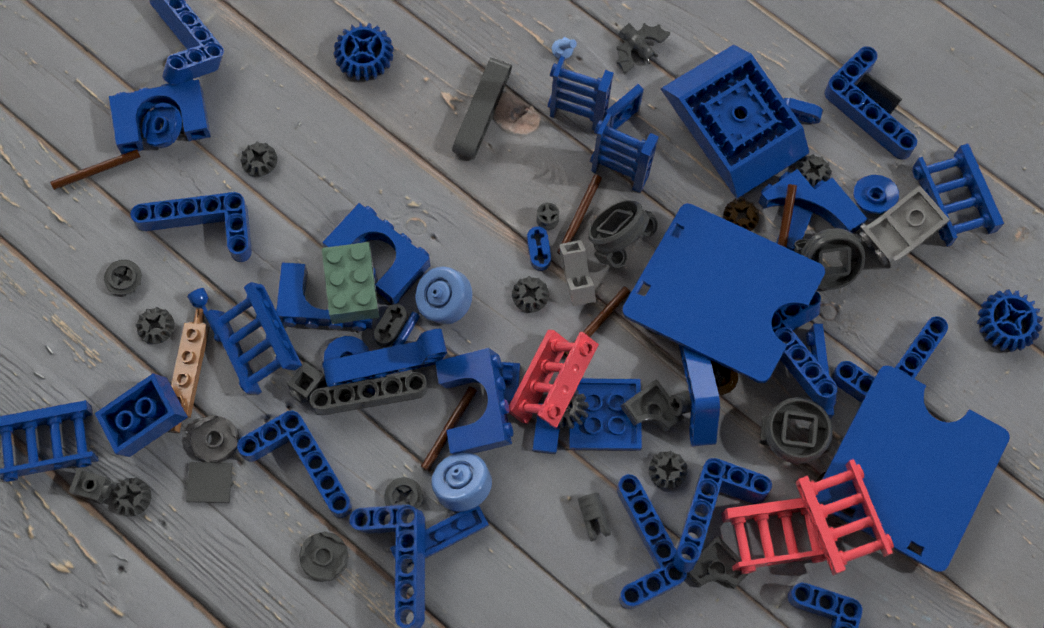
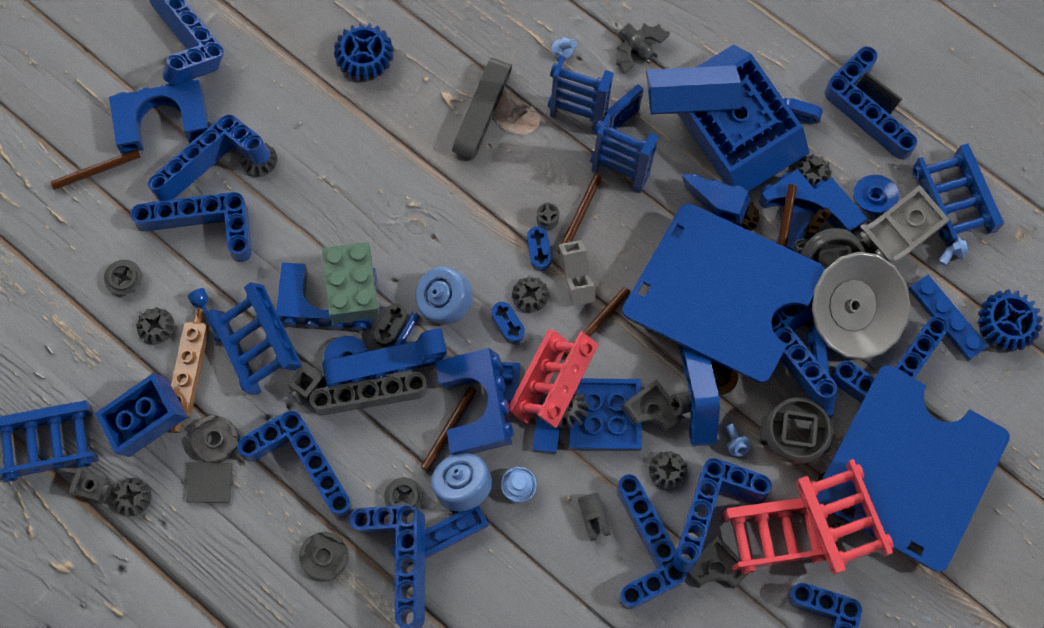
blue tile [142,103,182,148] -> none
blue arch [322,203,430,305] -> none
dark grey piece [588,200,658,268] -> none
none -> blue beam [148,114,271,201]
none -> blue beam [492,302,525,344]
none -> light blue plate [501,467,537,504]
none -> blue slope [646,65,741,115]
none -> blue slope [682,173,750,225]
none -> light blue plate [725,423,751,457]
none -> dark brown gear [803,207,830,239]
none -> light grey dish [812,252,910,360]
none -> blue plate [908,274,988,361]
none -> light blue plate [938,237,968,266]

